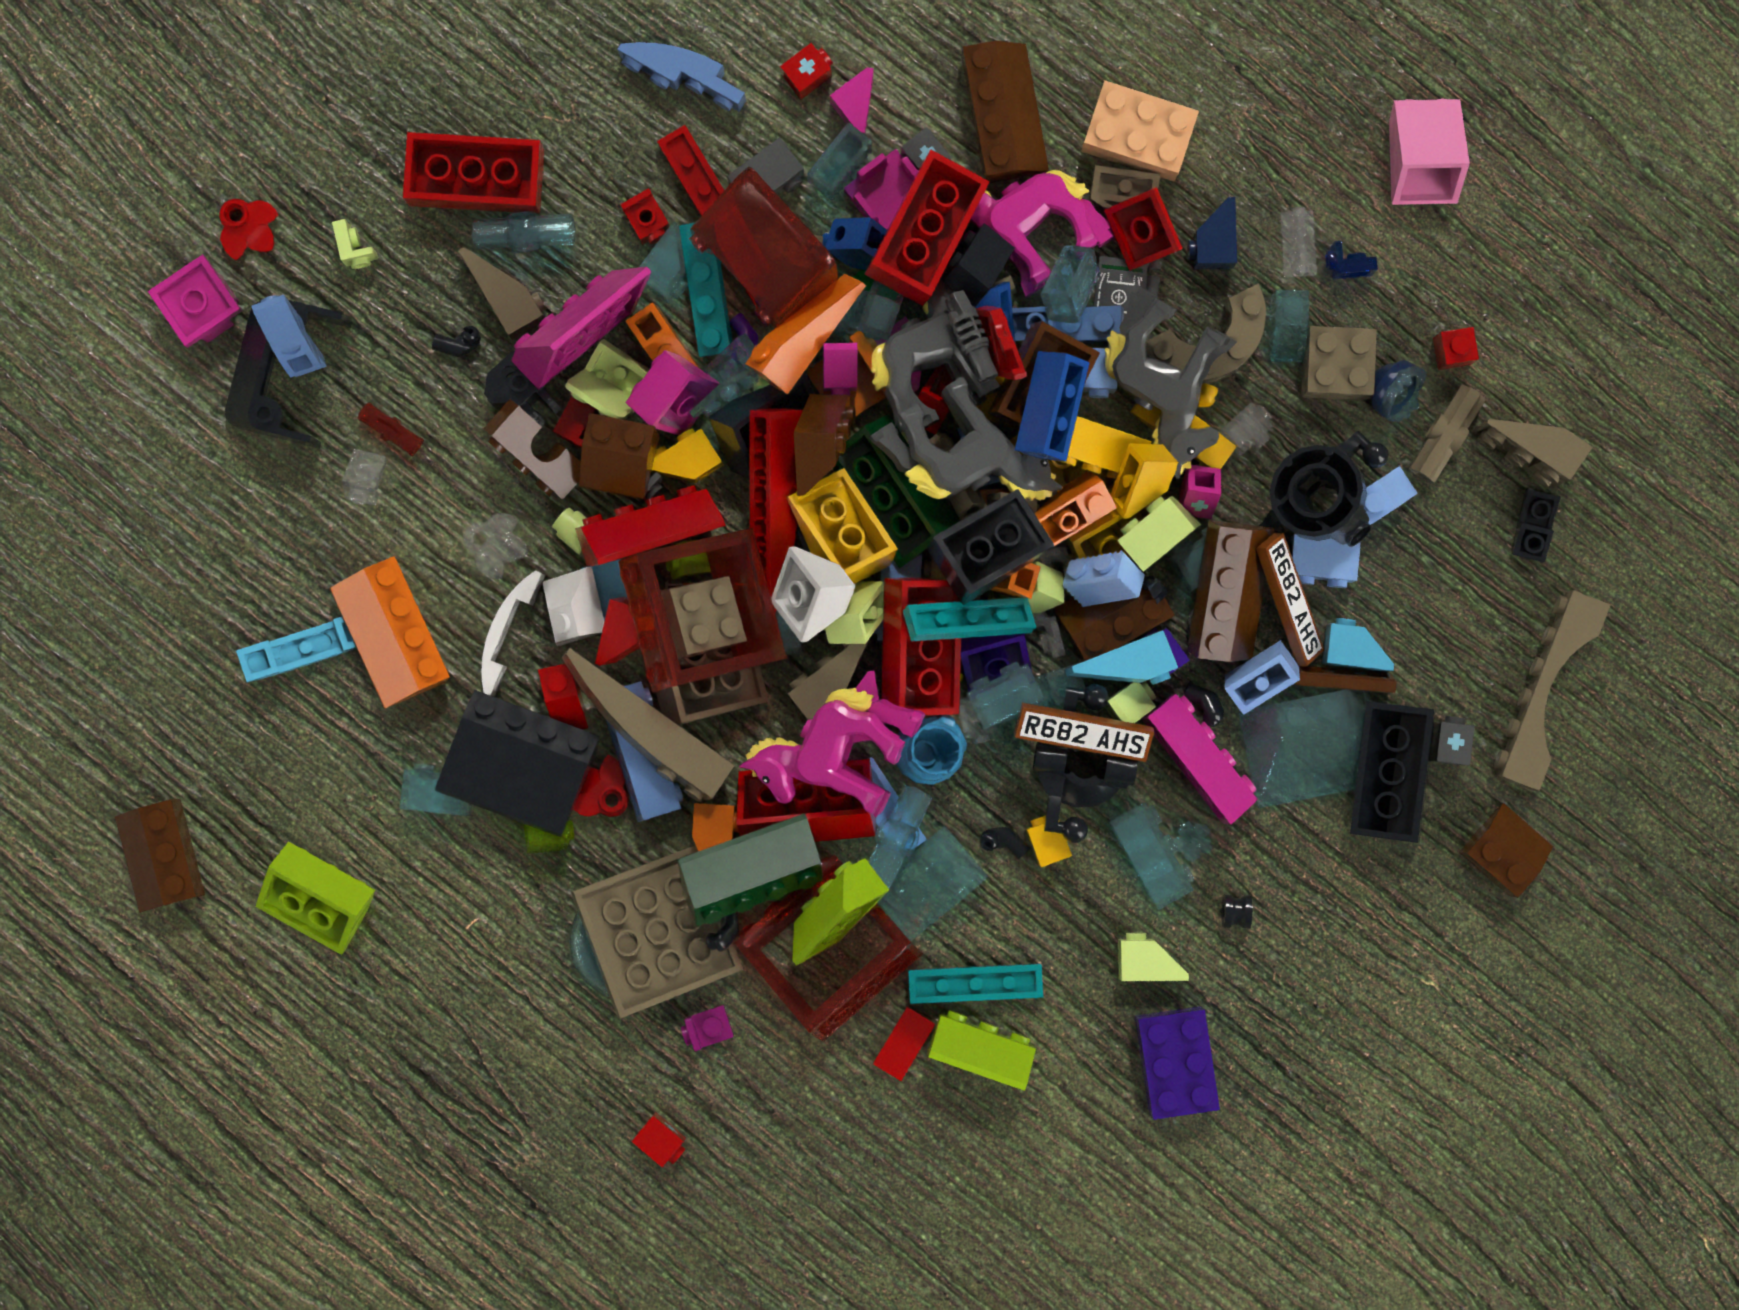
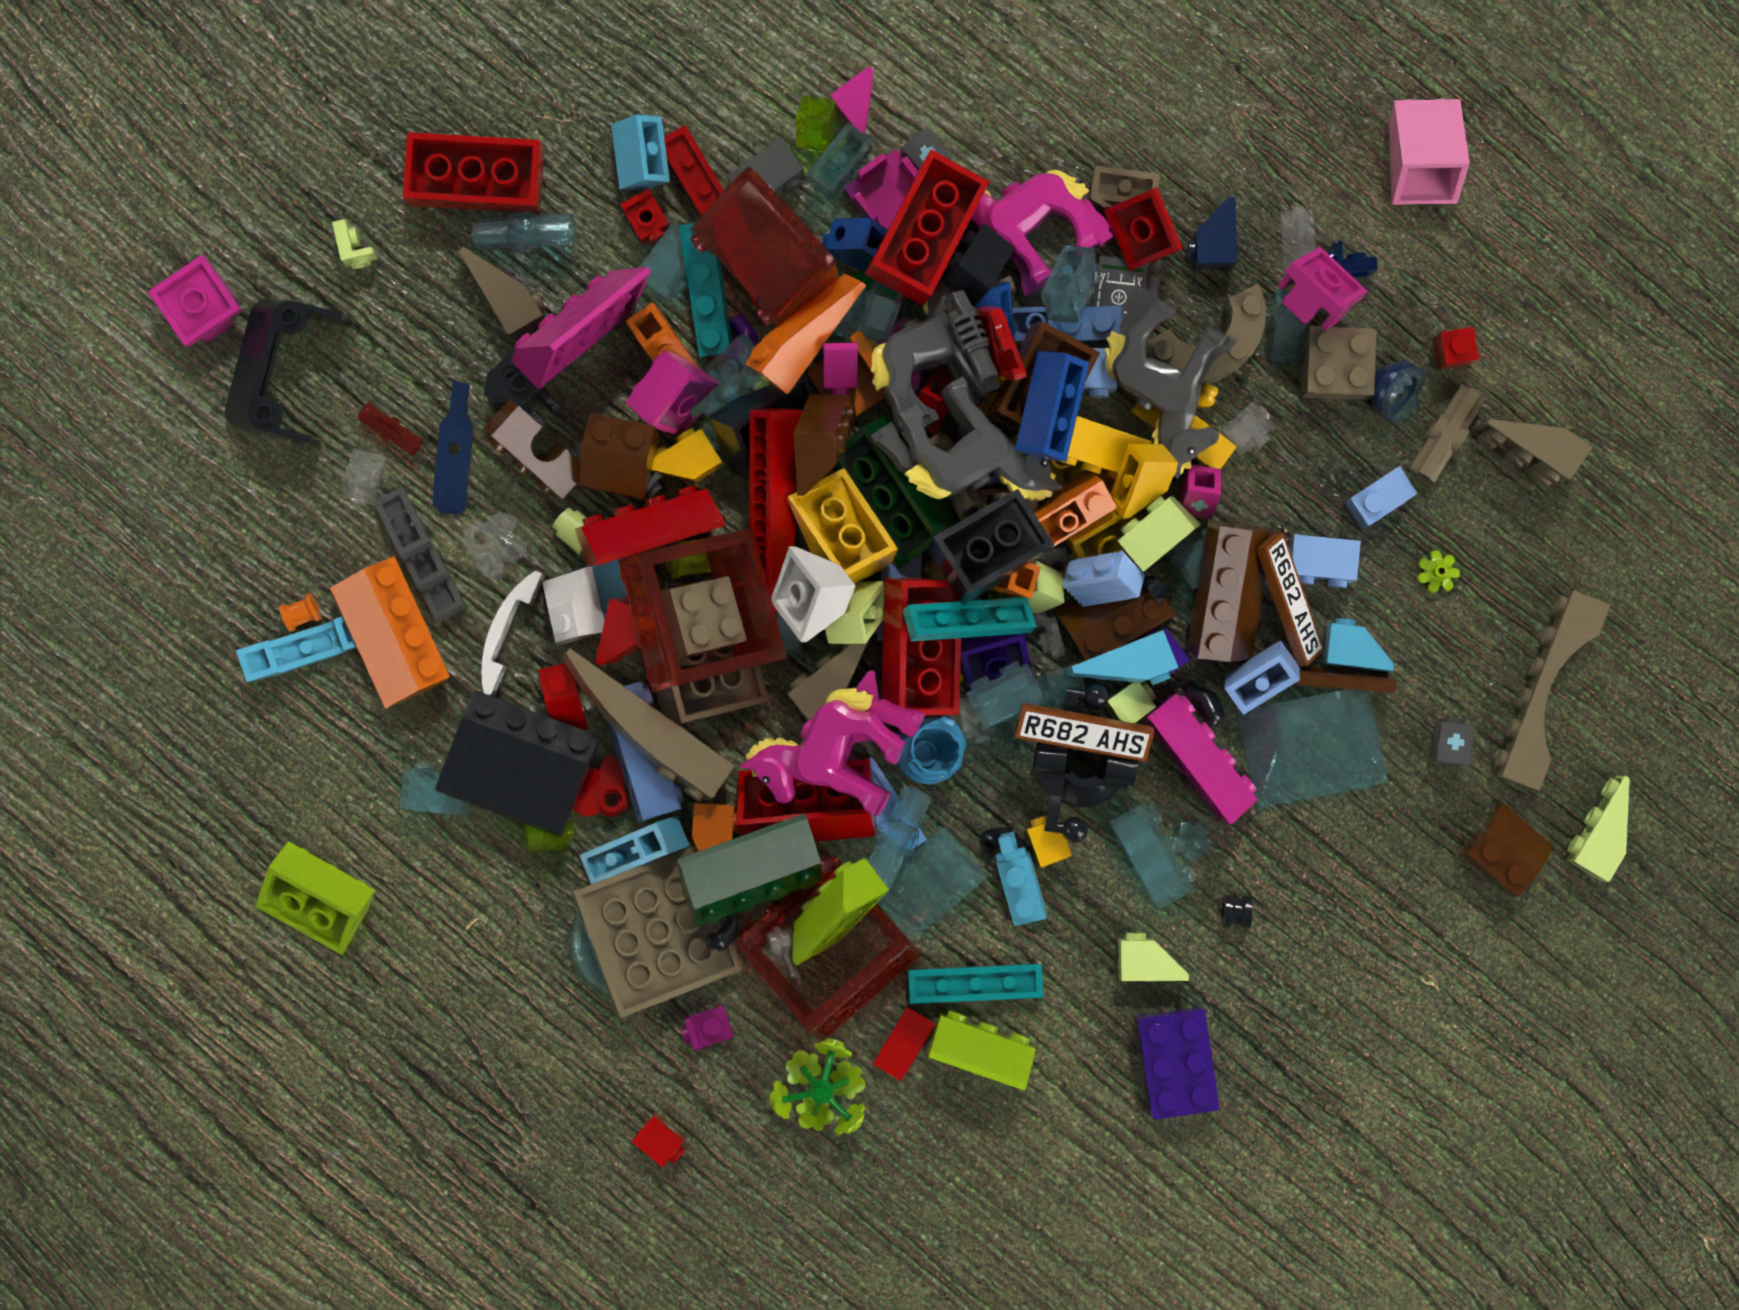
reddish brown slope [115,799,205,913] -> none
red plate [219,199,279,260] -> none
medium blue slope [252,295,327,378] -> none
black arm [432,326,481,357] -> none
red brick [553,397,598,449] -> none
yellowish green bracket [565,339,650,420] -> none
medium blue slope [618,42,746,112] -> none
red brick [780,42,833,100] -> none
reddish brown slope [961,41,1049,183] -> none
light nougat brick [1081,80,1199,182] -> none
black piece [1259,431,1389,553] -> none
black slope [1350,701,1436,843] -> none
black slope [1512,488,1561,562] -> none
none -> orange bush [279,593,322,632]
none -> dark grey slope [373,487,467,623]
none -> dark blue piece [433,381,474,515]
none -> medium azure slope [579,815,689,884]
none -> medium azure brick [611,114,670,191]
none -> clear plate [766,926,802,989]
none -> lime plant [770,1038,865,1135]
none -> clear neon green brick [796,95,836,152]
none -> medium azure hinge [996,831,1047,926]
none -> dark pink panel [1277,246,1368,331]
none -> lime plant [1417,550,1460,594]
none -> yellowish green slope [1566,776,1630,882]

